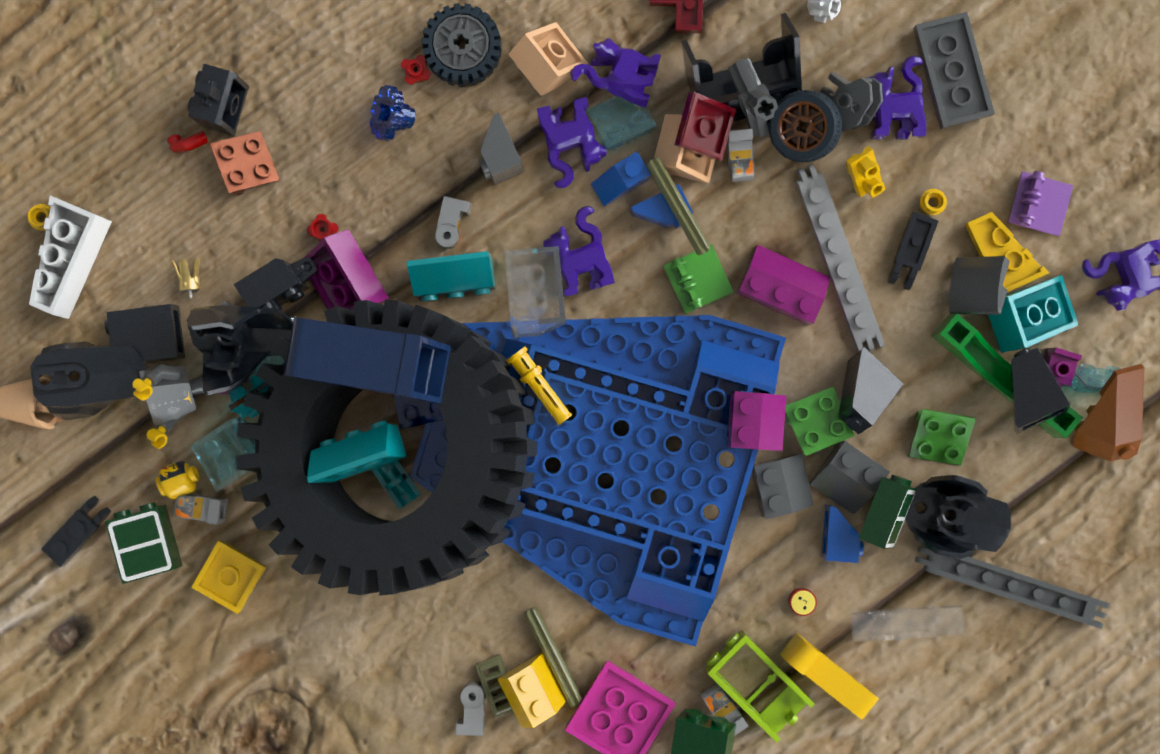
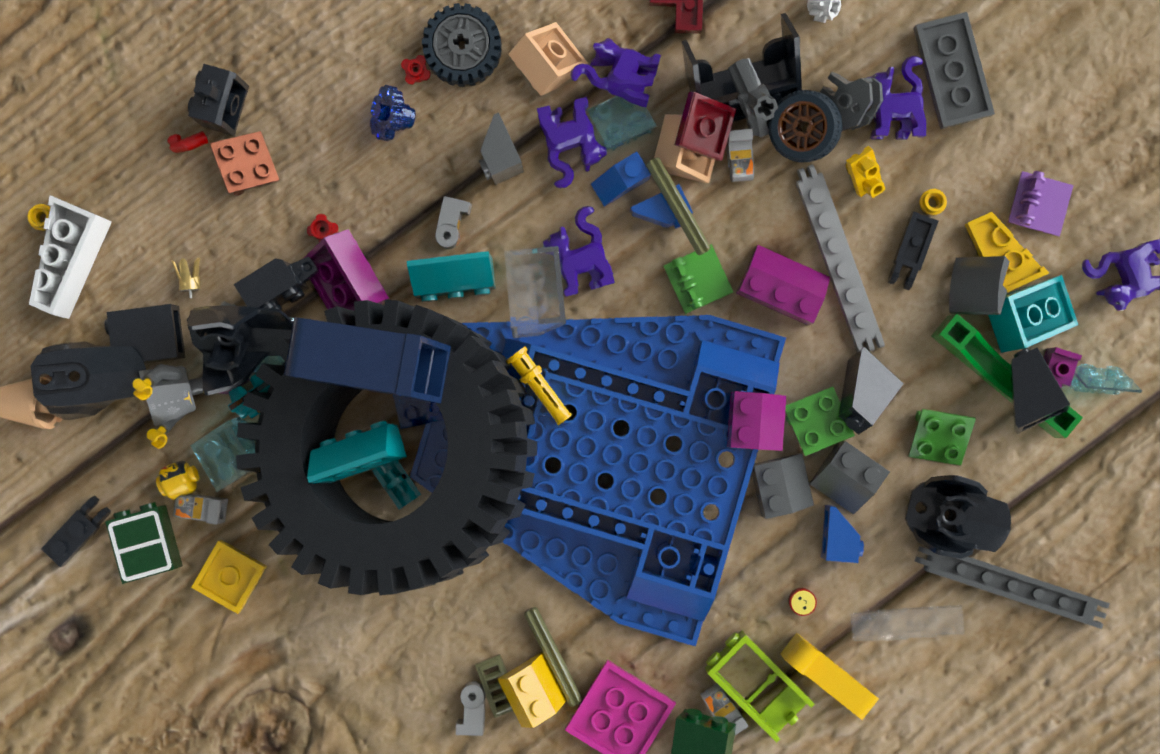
dark green brick [858,474,917,549] -> none
dark orange wedge [1071,364,1145,461] -> none

